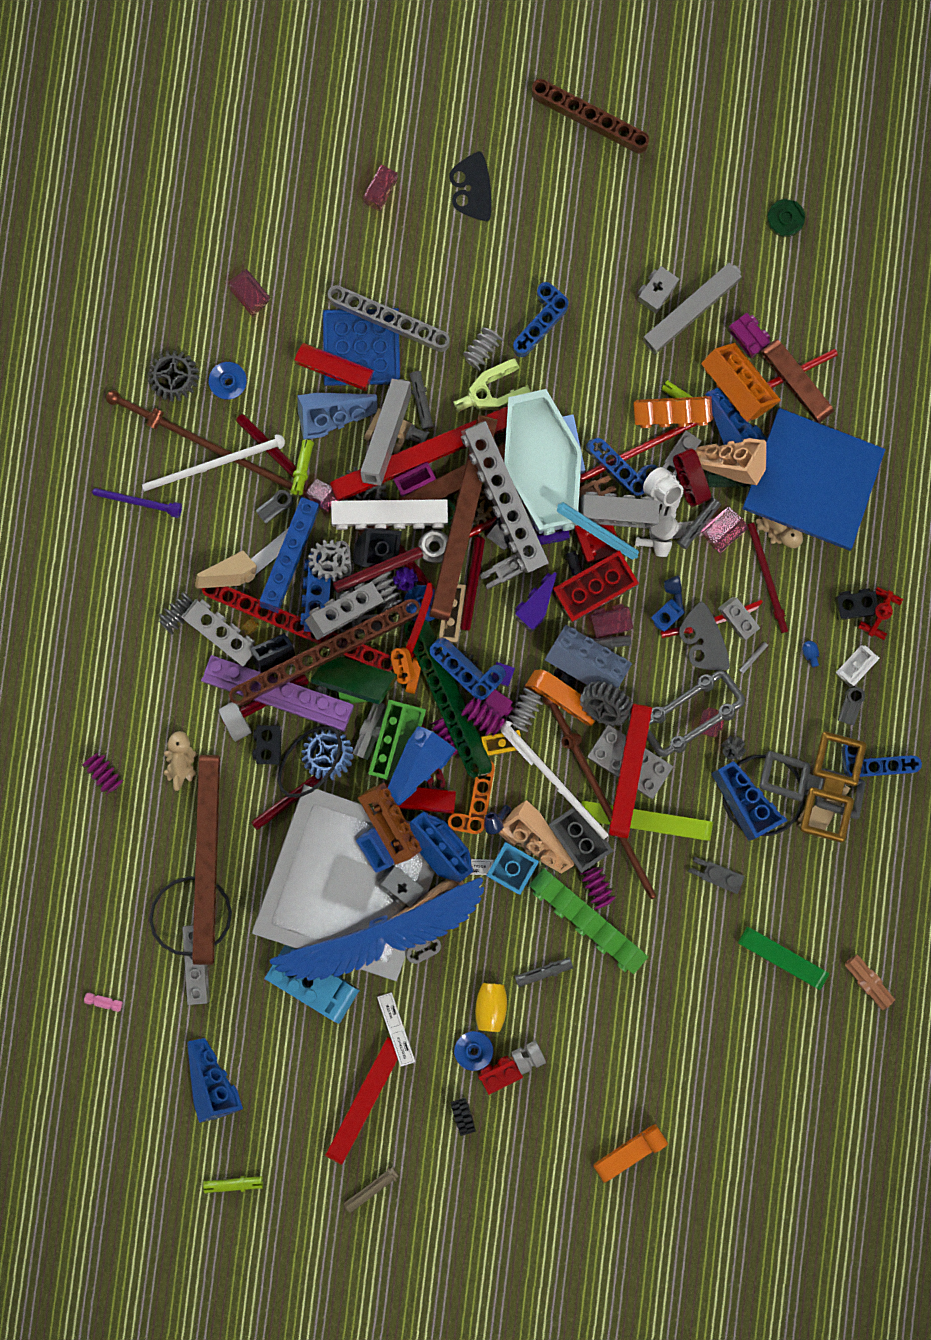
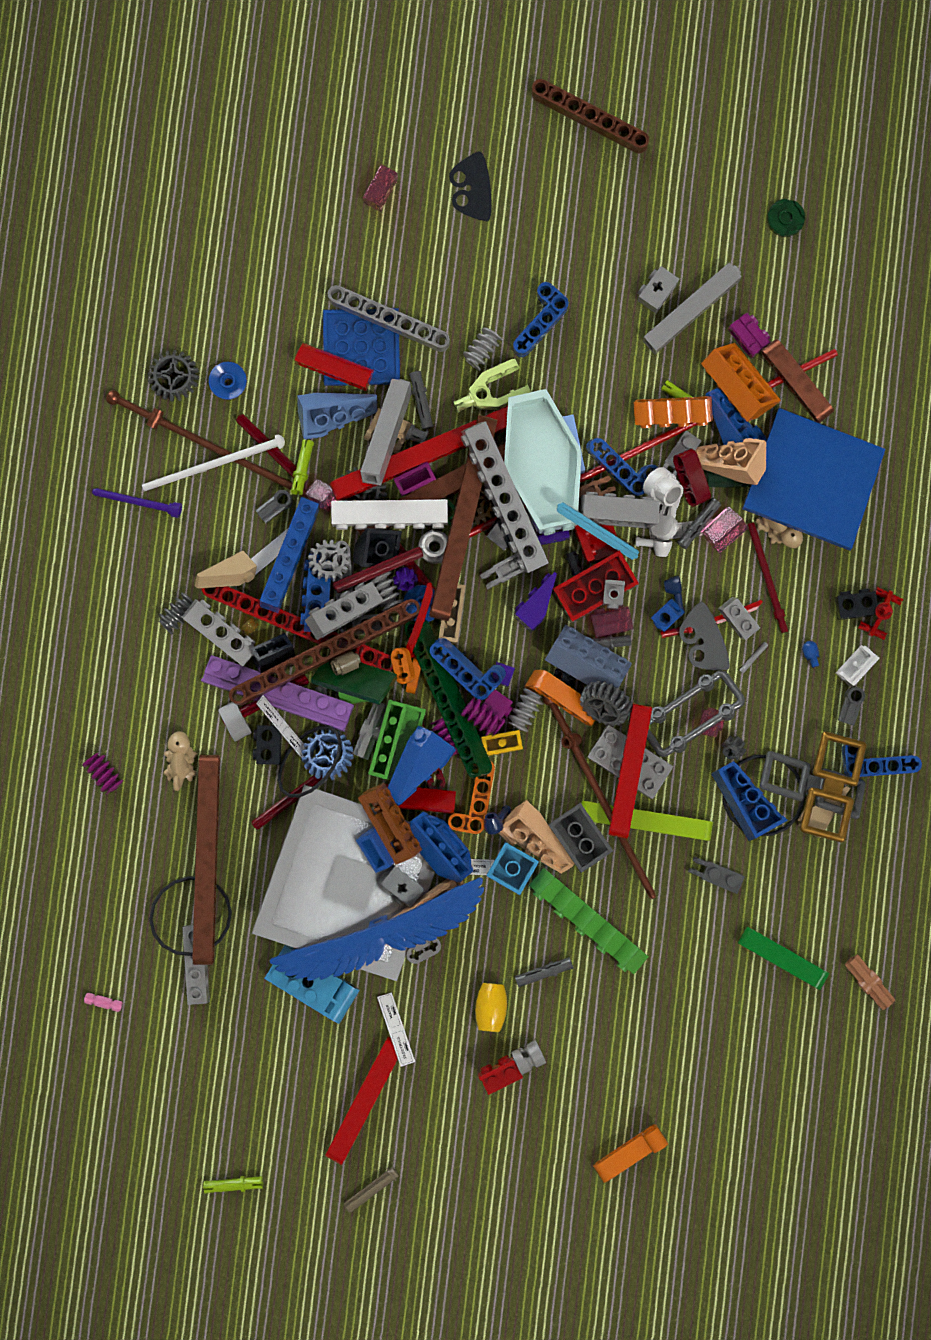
blue wedge [187,1038,243,1123] -> none
clear pink brick [229,269,270,317] -> none
black tyre [451,1097,476,1136] -> none
blue dish [454,1031,493,1071] -> none
dark red axle [460,537,485,631] -> none
white bar [500,721,608,840] -> none
magenta piece [579,867,615,910] -> none
none -> white sticker [256,695,306,758]
none -> dark tan brick [330,650,361,675]
none -> light grey brick [603,580,625,609]

